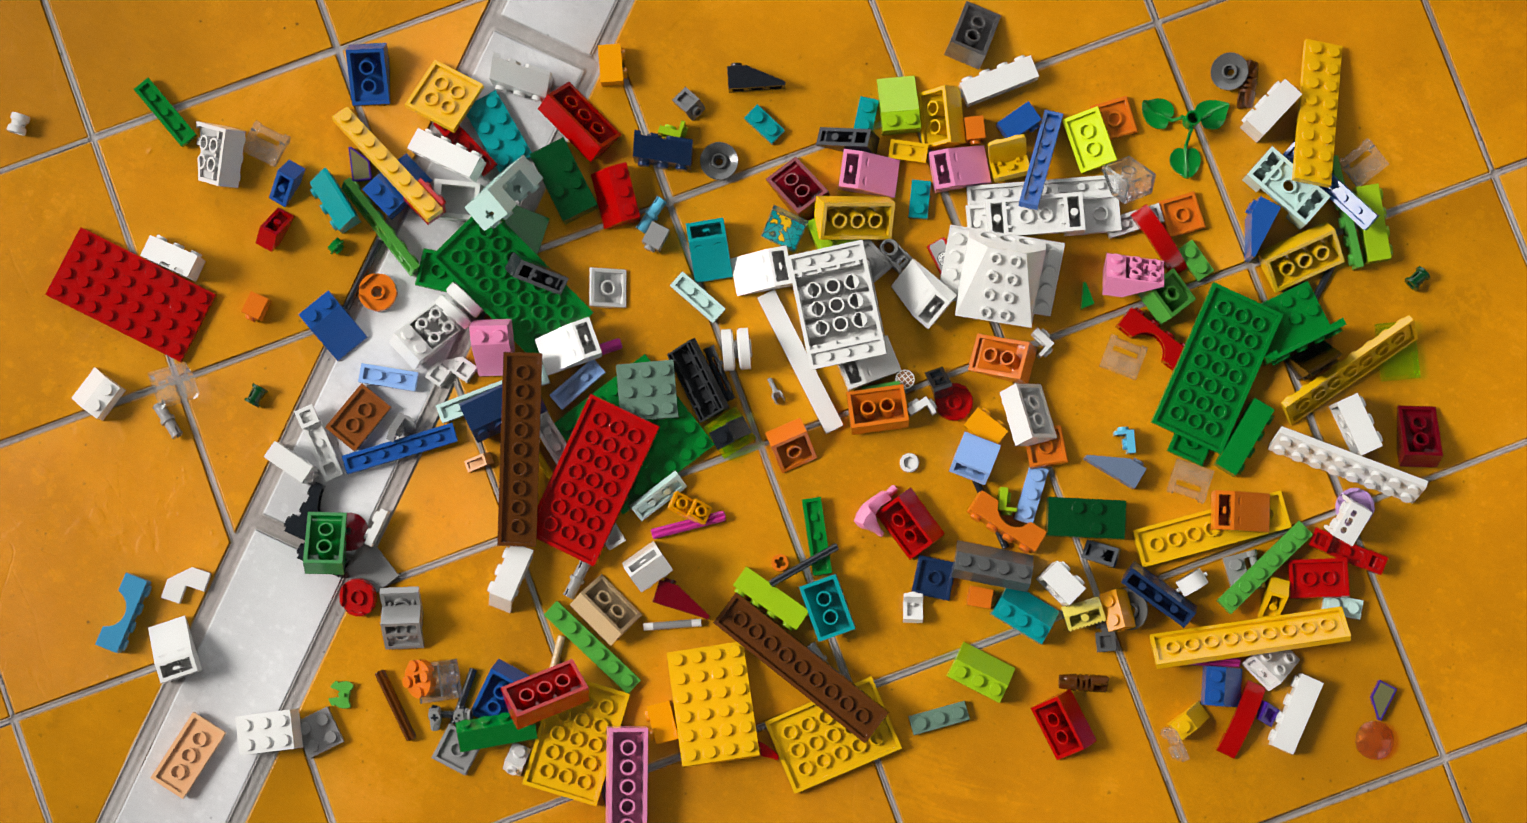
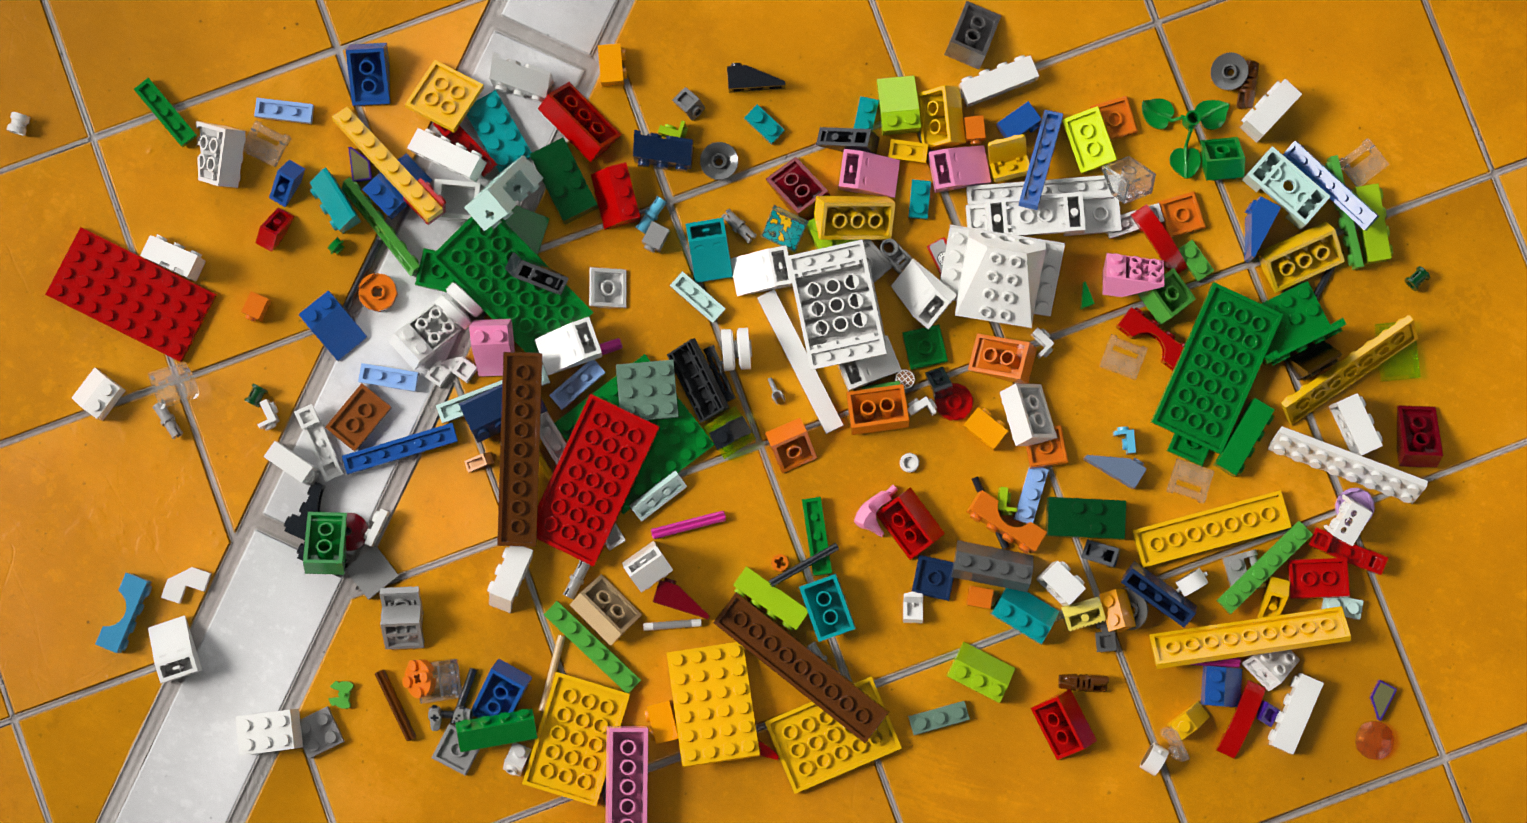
light nougat plate [150,712,227,799] -> none
red tile [339,578,377,617] -> none
light grey bracket [386,412,416,442] -> none
red slope [501,659,589,730] -> none
light orange slope [667,491,712,525] -> none
light blue slope [949,432,1001,485] -> none
orange slope [1211,490,1270,532] -> none
yellow plate [1292,39,1343,188] -> none
none -> light blue plate [254,98,314,124]
none -> white bracket [258,399,279,431]
none -> light grey pin [721,209,757,244]
none -> green tile [902,324,948,370]
none -> white piece [1140,742,1169,776]
none -> green slope [1200,137,1245,181]

